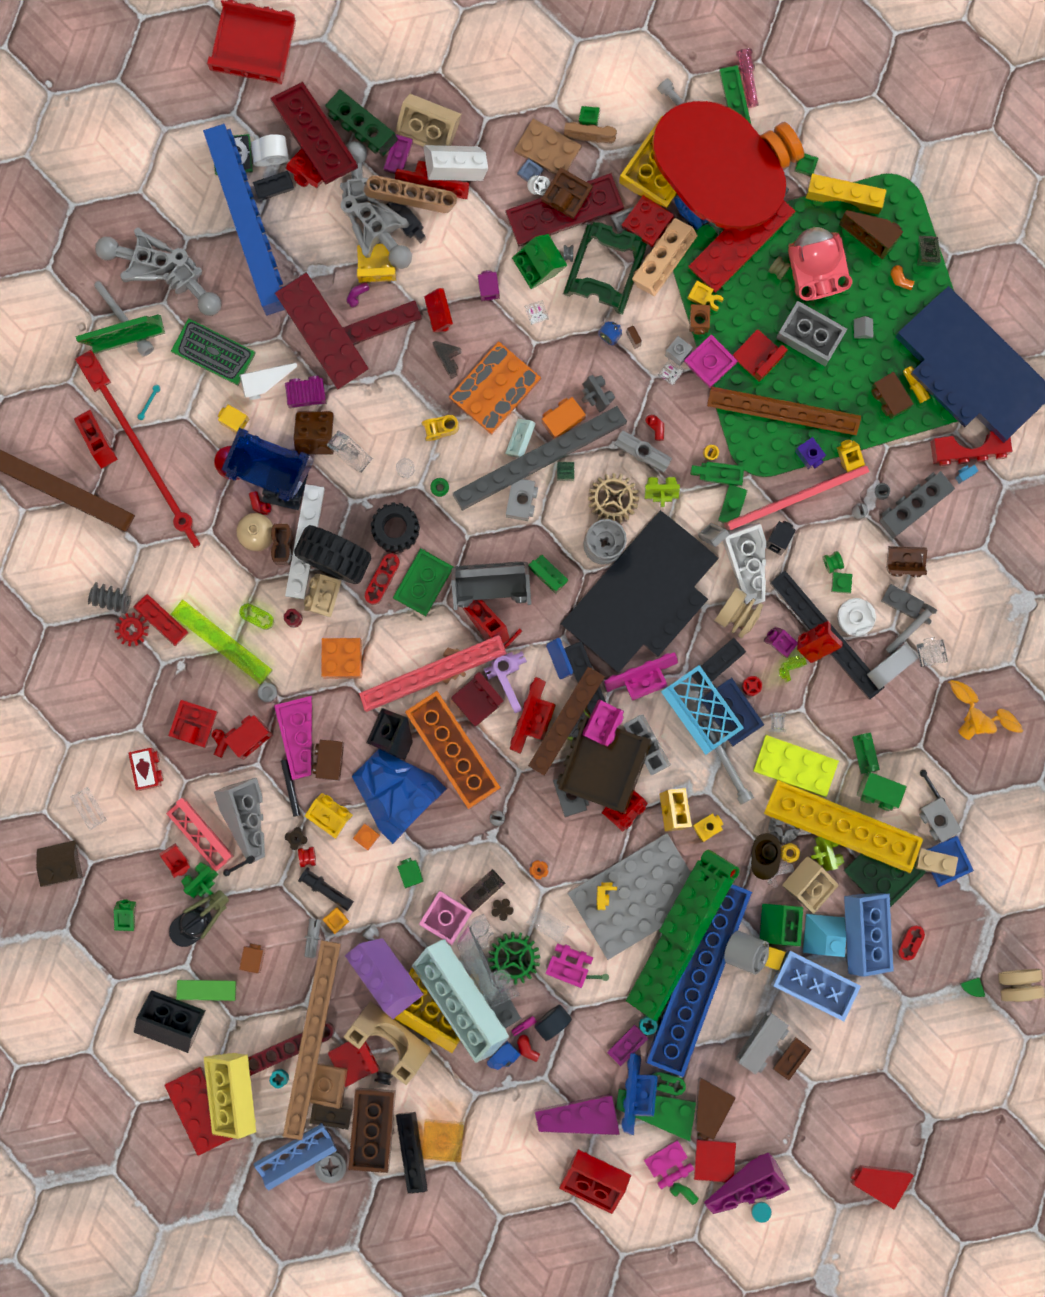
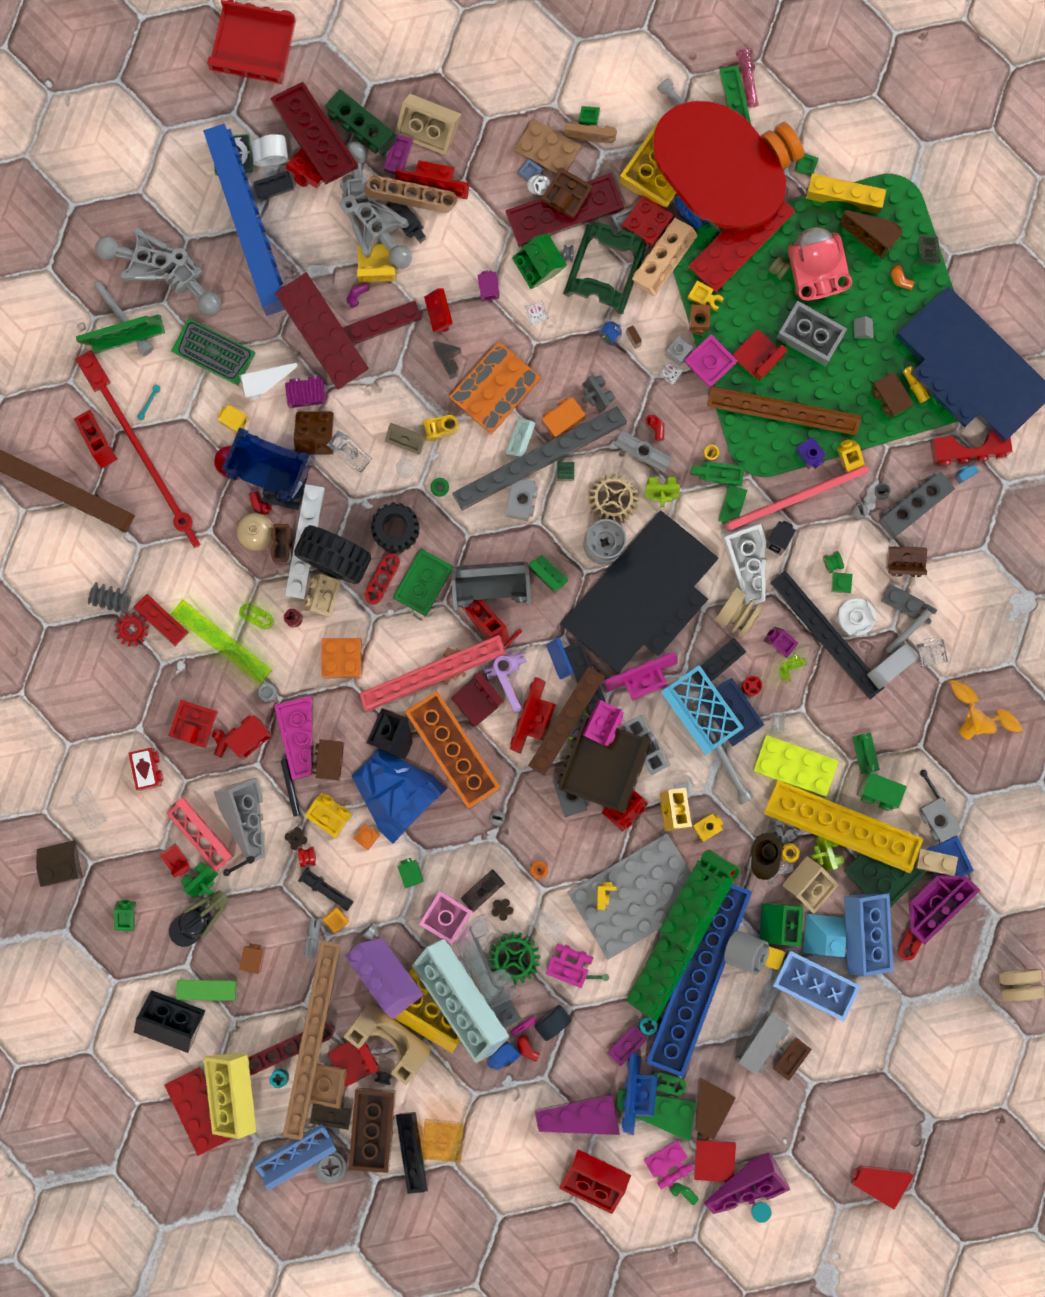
white slope [423,145,488,181] -> none
light grey tile [698,523,730,547] -> none
red bracket [797,621,842,663] -> none
green tile [960,977,986,997] -> none
none -> dark tan plate [384,423,426,455]
none -> magenta wedge [909,875,980,945]

